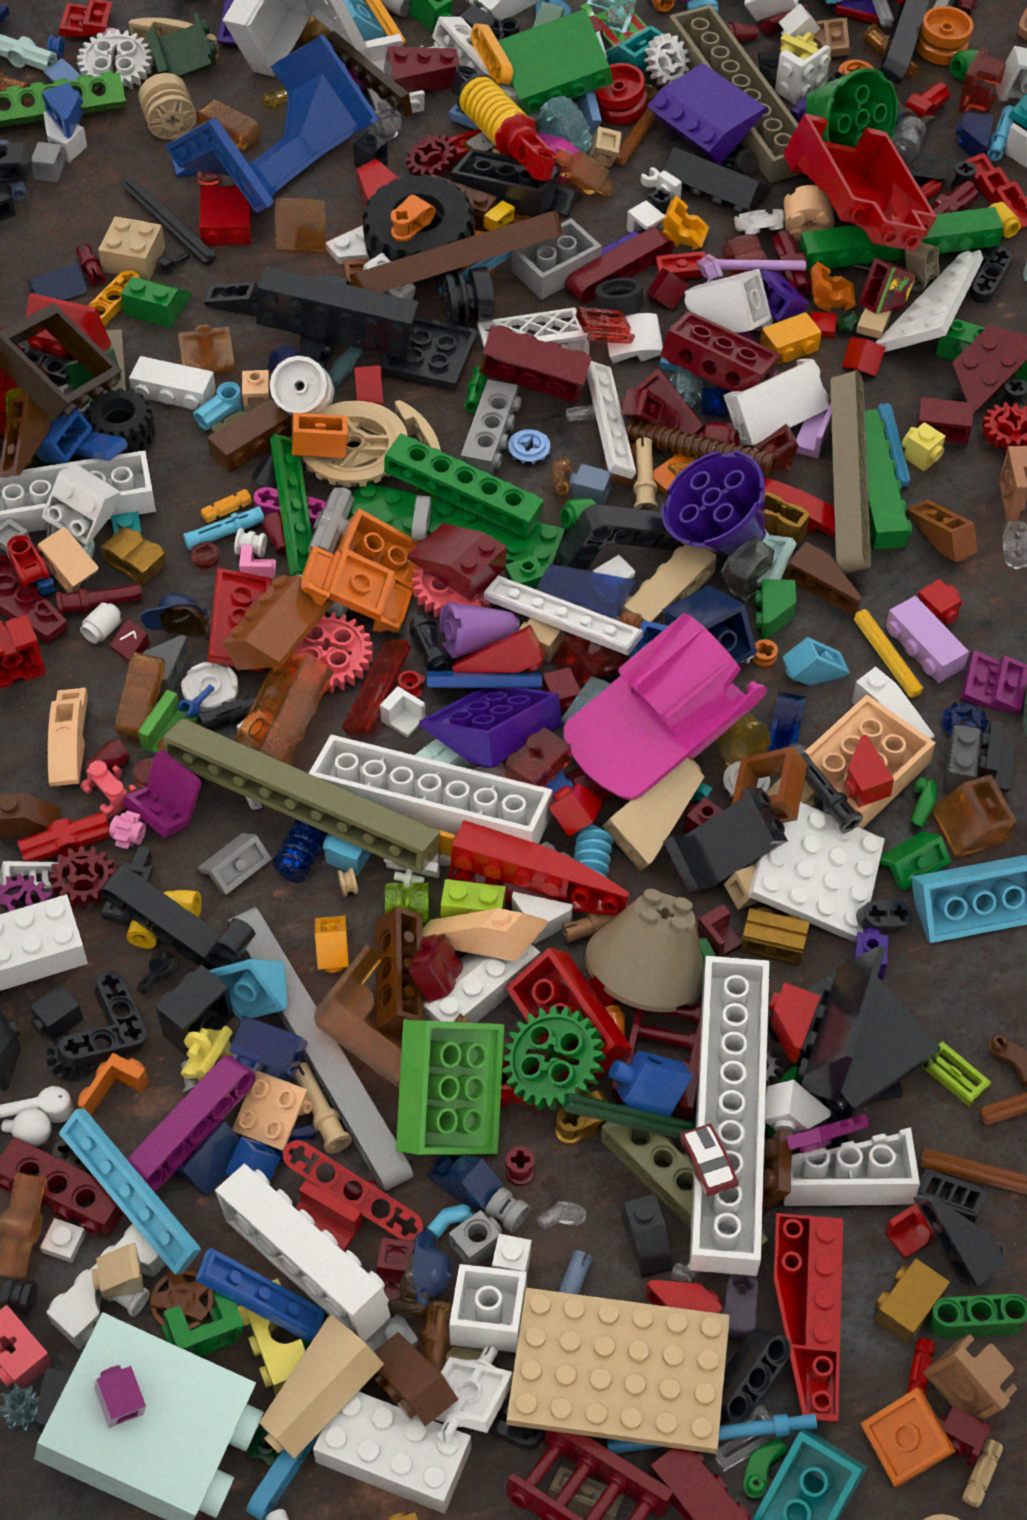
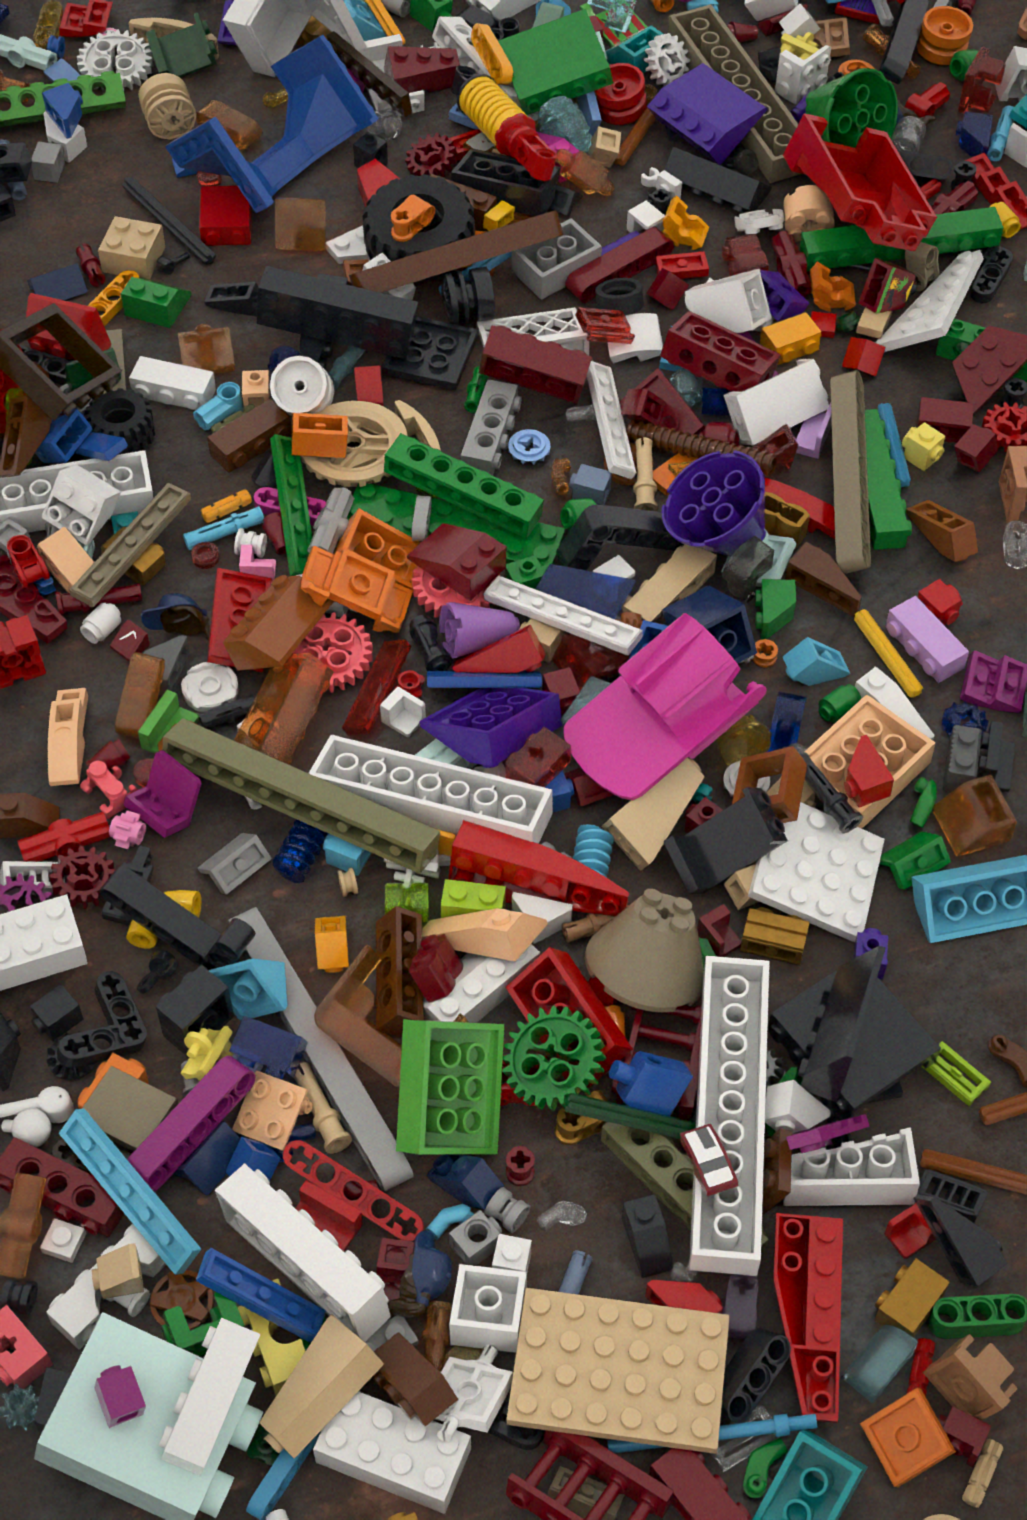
blue hand [178,684,215,718] -> none
red slope [549,783,604,837] -> none
lavender piece [697,254,806,280] -> none
red slope [768,982,821,1063] -> none
black beam [856,900,913,932] -> none
none -> clear yellow beam [33,1,64,50]
none -> dark tan tile [69,483,191,607]
none -> dark tan panel [83,1066,178,1152]
none -> white brick [159,1318,260,1476]
none -> green brick [818,684,861,724]
none -> clear light blue brick [841,1325,918,1404]
none -> dark red brick [954,424,998,472]

